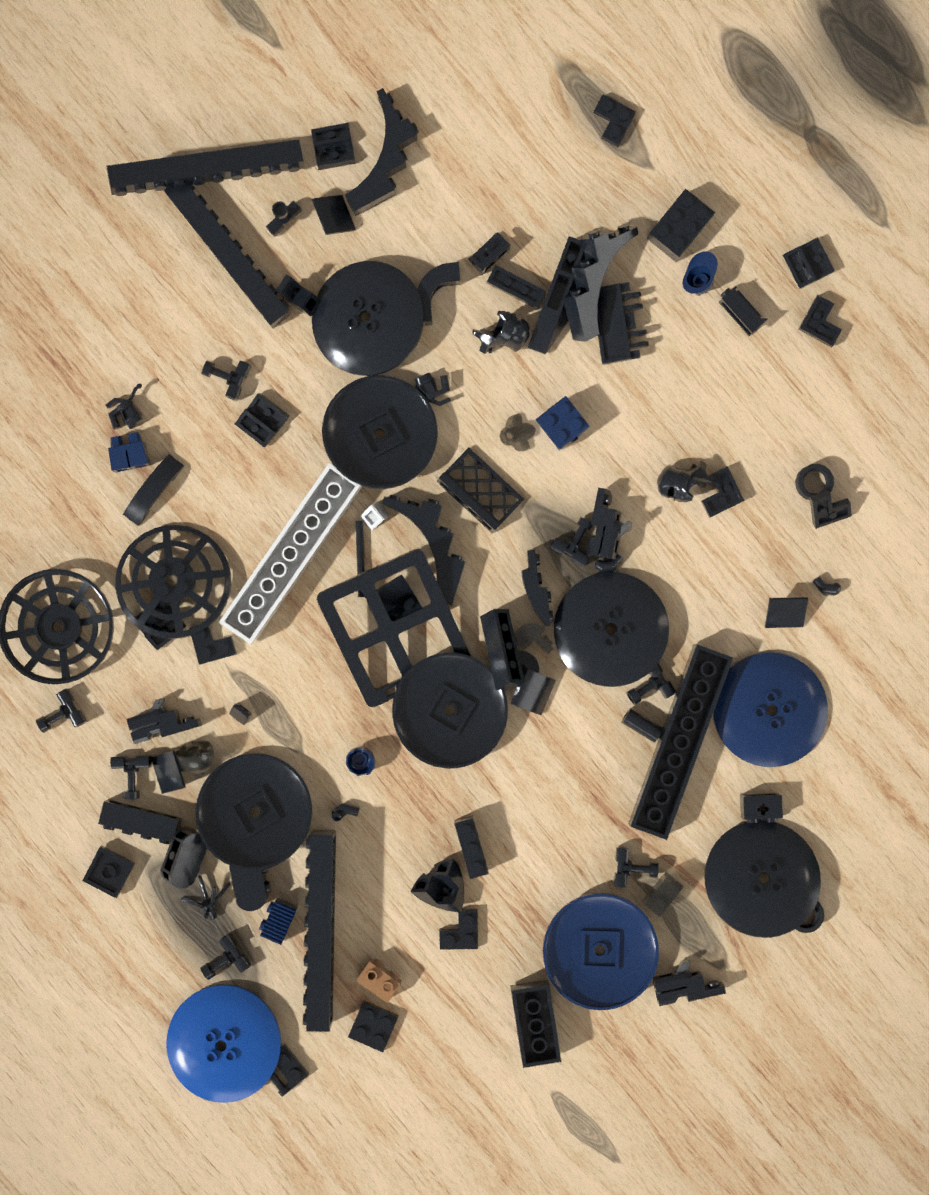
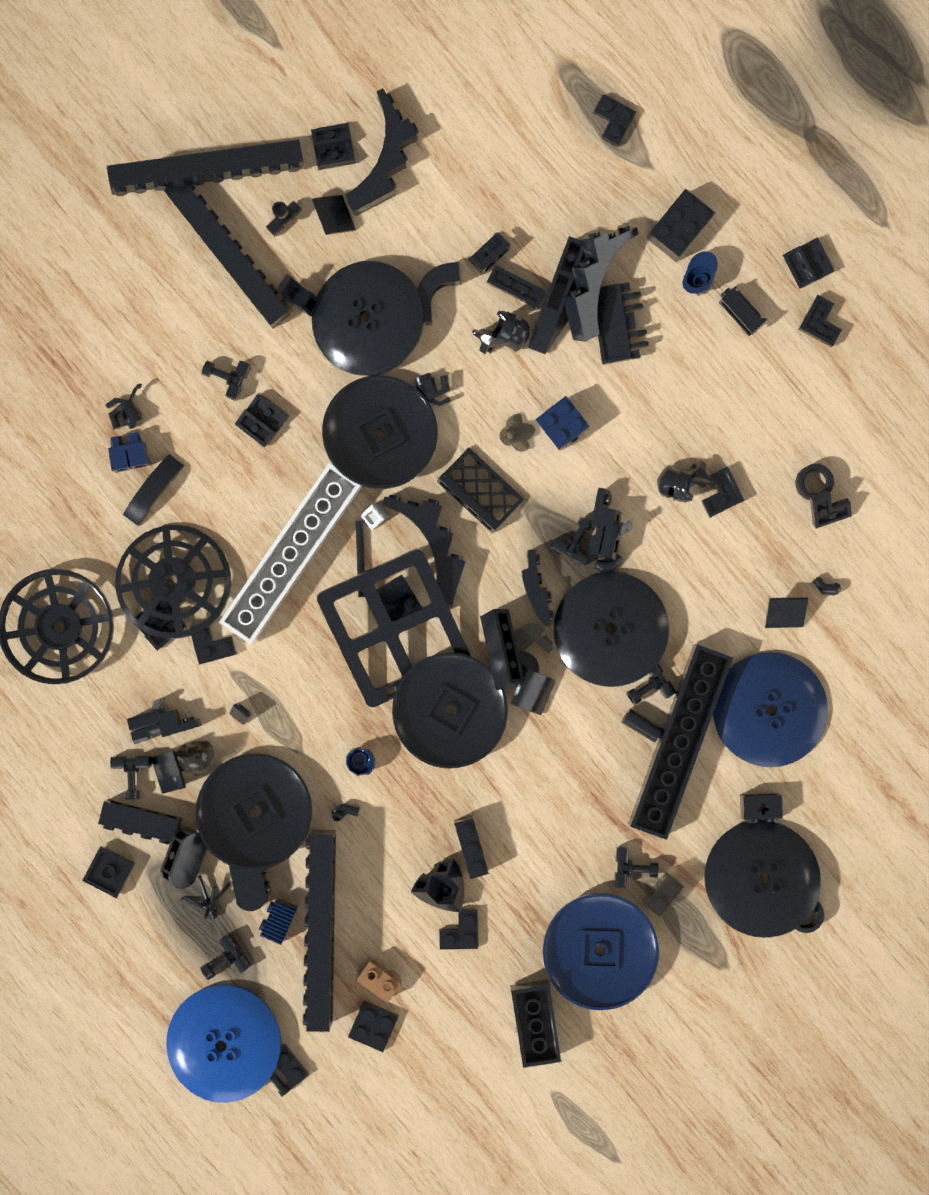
black bar [36,688,87,733] -> none
black plate [652,960,726,1006] -> none

